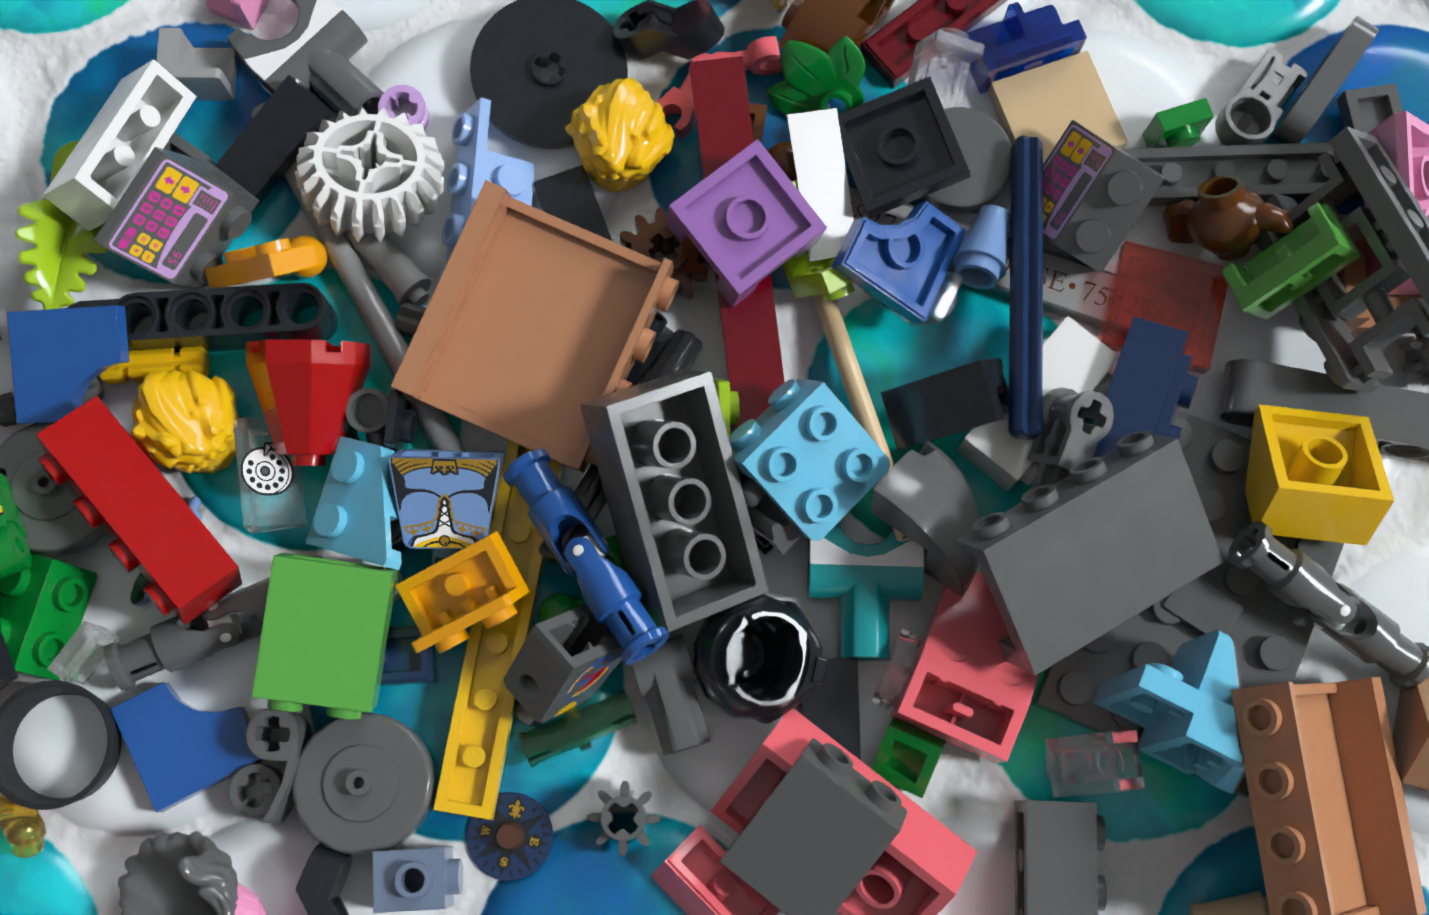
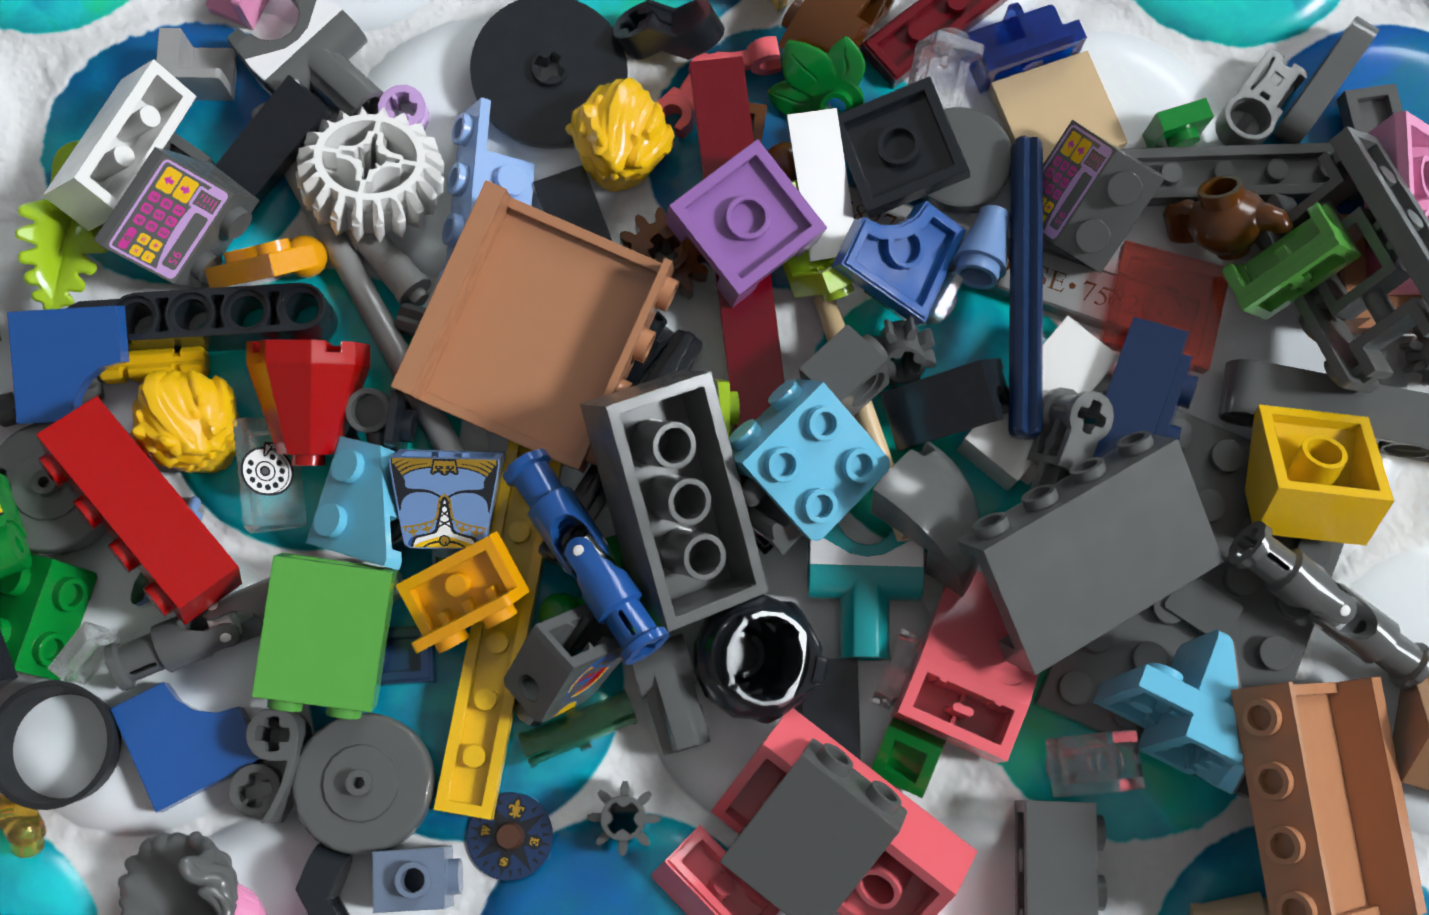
none -> dark grey brick [799,324,889,416]
none -> dark grey gear [872,316,937,387]

